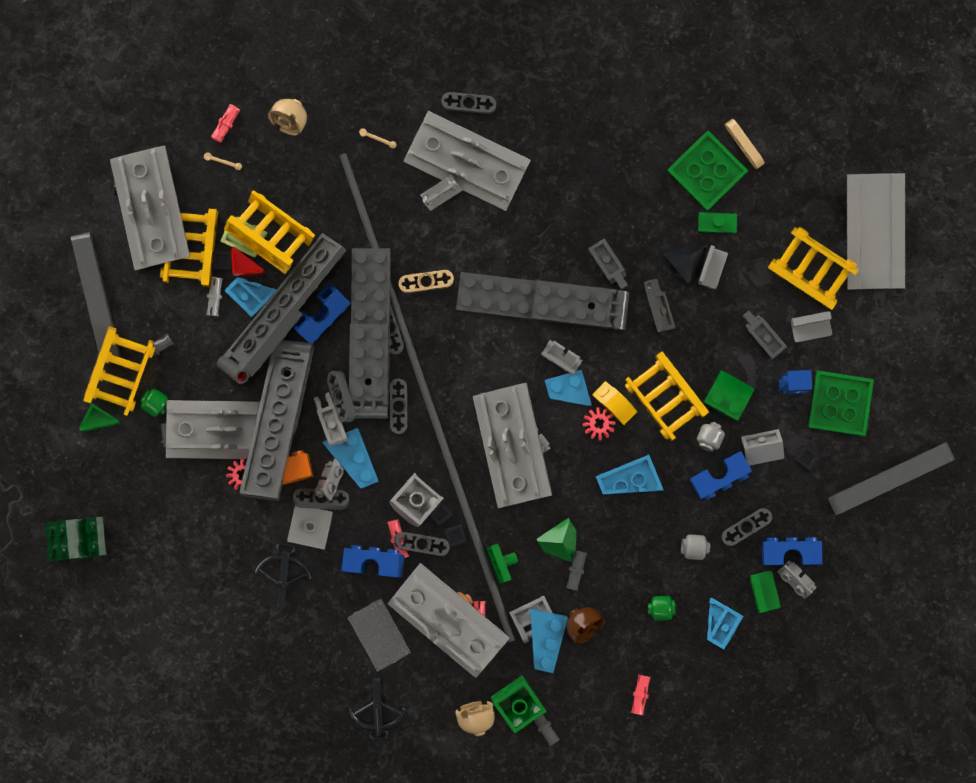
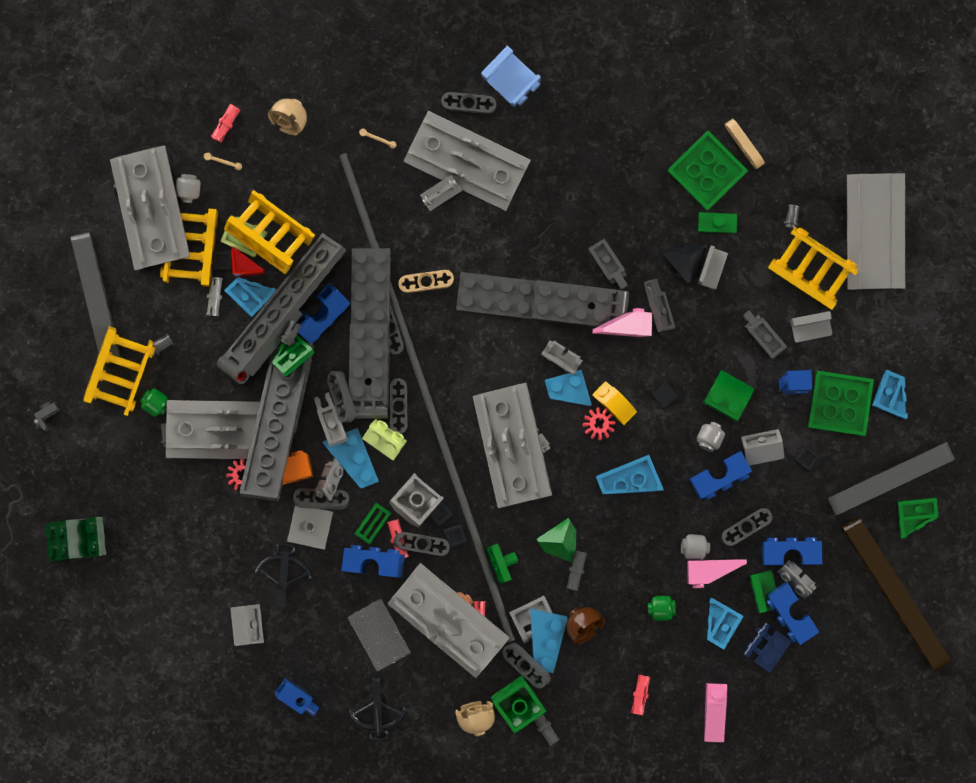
green slope [79,403,120,432] -> none
yellow fence [625,352,709,441] -> none
none -> dark grey bracket [34,402,60,432]
none -> light grey head [175,174,201,203]
none -> light grey panel [231,604,264,646]
none -> green wing [272,335,314,377]
none -> blue torso [275,677,319,716]
none -> dark grey pin [280,320,302,346]
none -> green tile [354,503,392,545]
none -> yellowish green bracket [362,419,407,460]
none -> light blue panel [481,46,541,107]
none -> dark grey beam [503,643,550,688]
none -> bright pink slope [593,308,652,337]
none -> bright pink slope [687,560,747,588]
none -> bright pink slope [704,683,727,742]
none -> dark blue plate [743,622,792,673]
none -> blue arch [766,583,819,645]
none -> dark grey pin [784,205,800,230]
none -> dark brown beam [842,517,951,672]
none -> dark azure wing [871,370,908,420]
none -> green wing [897,497,938,539]

